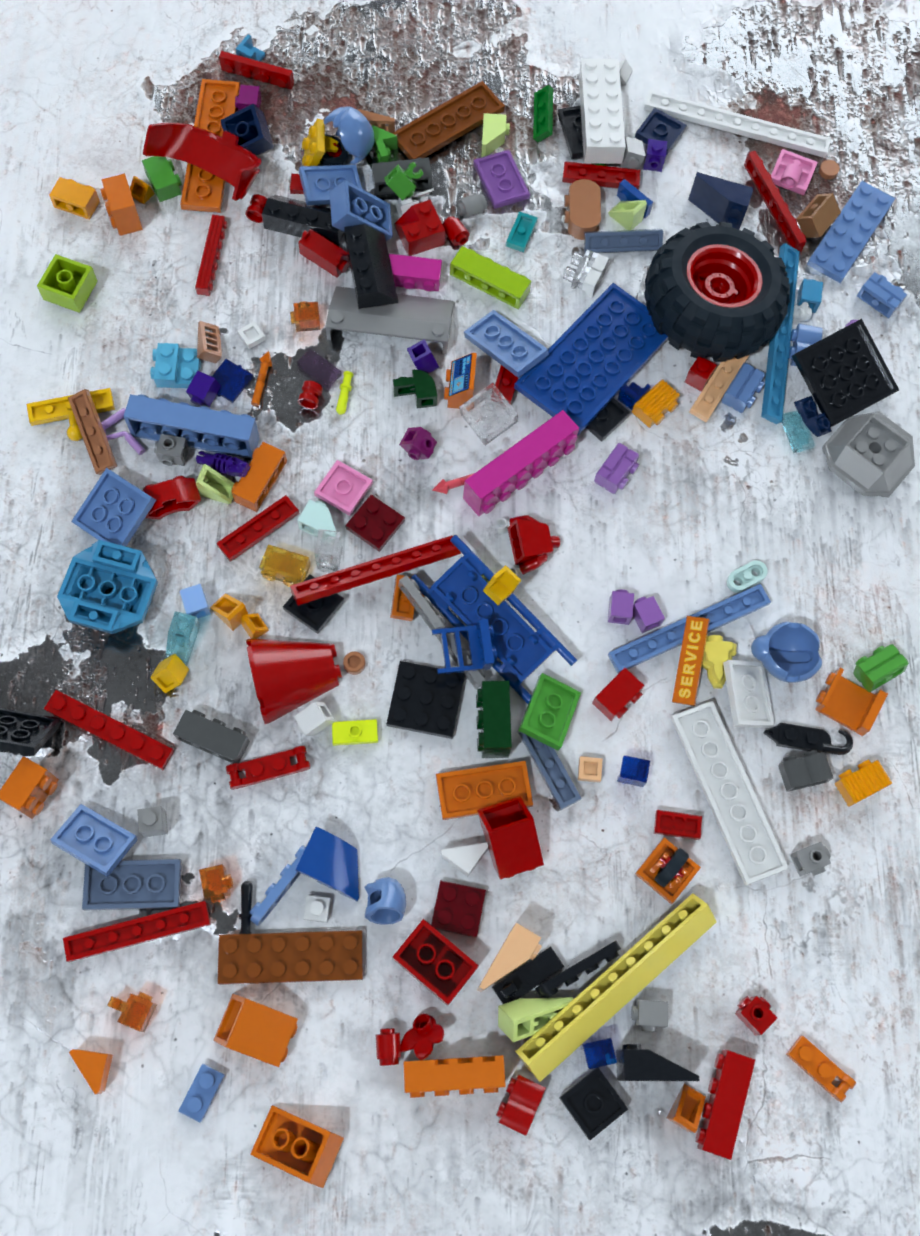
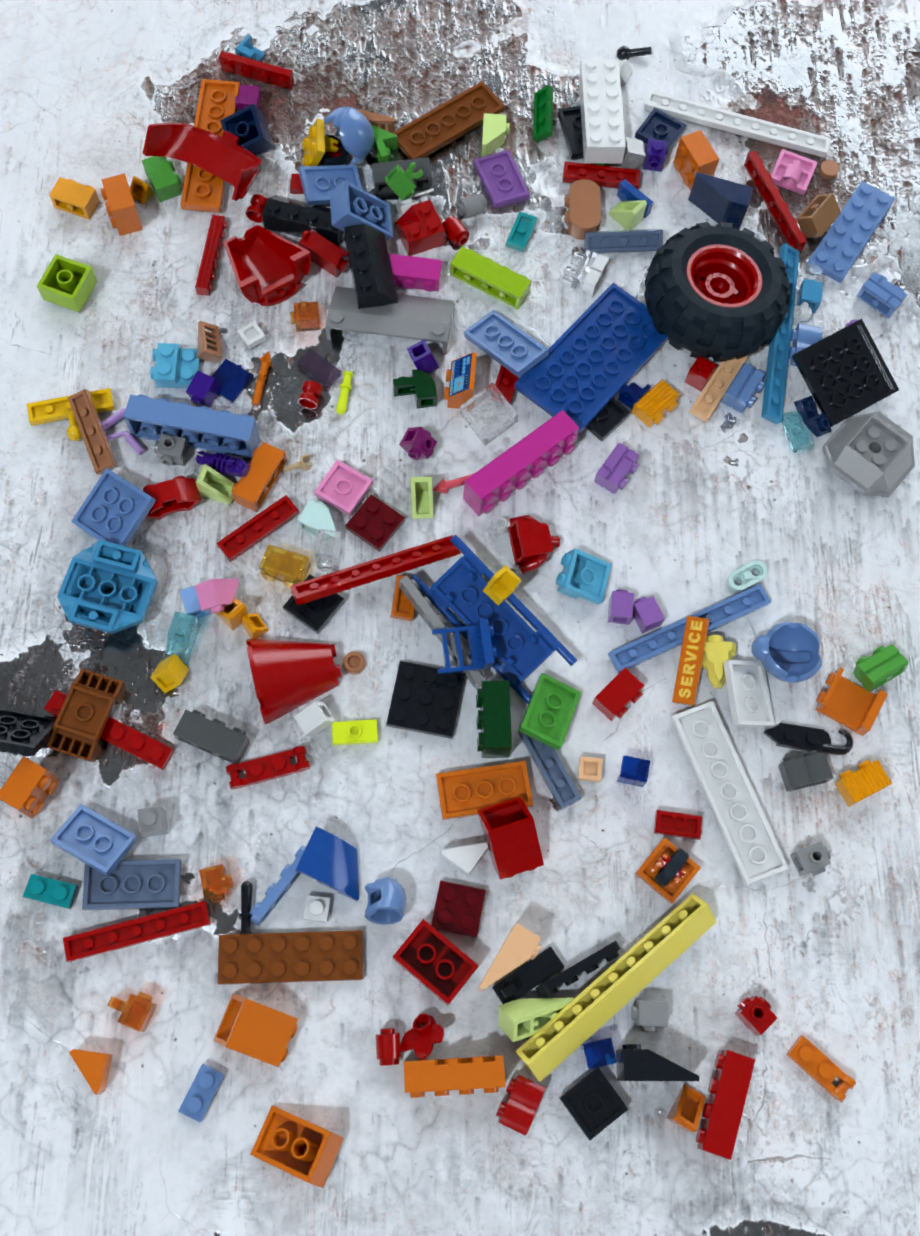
none -> teal plate [23,874,78,909]
none -> dark orange plate [47,668,126,762]
none -> bright pink slope [194,579,239,614]
none -> red cone [224,225,311,306]
none -> tan hand [283,454,312,472]
none -> yellowish green slope [410,476,434,519]
none -> medium azure plate [556,548,612,605]
none -> black bar [616,46,652,60]
none -> orange brick [673,130,719,191]

